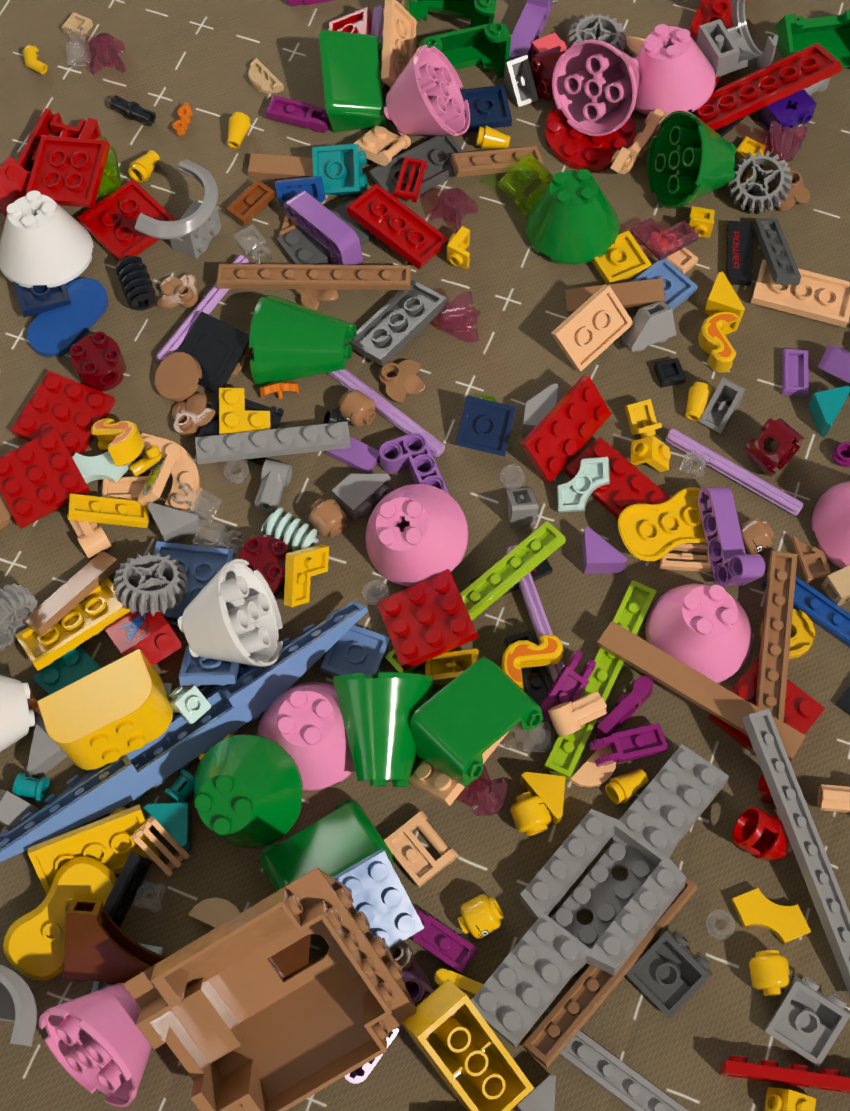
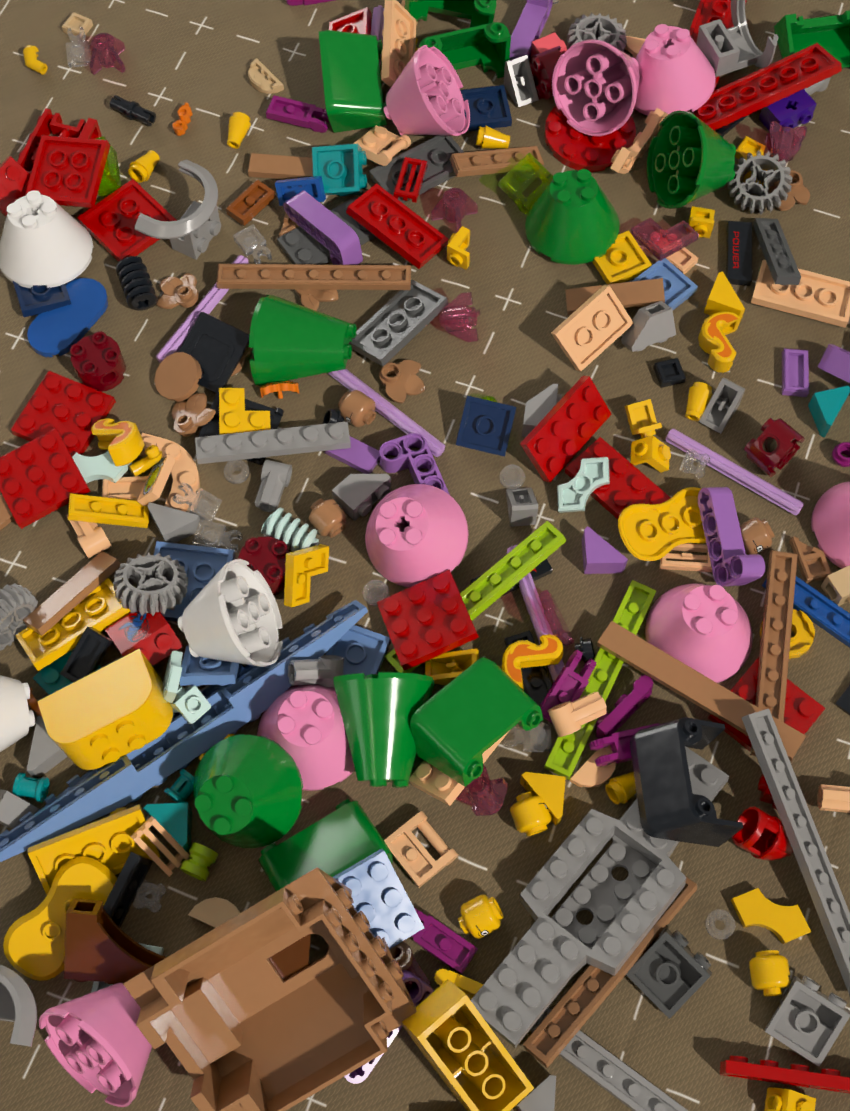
none -> black tile [60,626,113,683]
none -> light aqua tile [163,651,183,703]
none -> lime wheel [180,842,219,882]
none -> light grey piece [288,655,344,687]
none -> clear pink tile [539,590,575,646]
none -> black plate [575,637,595,663]
none -> black windscreen [630,717,743,847]

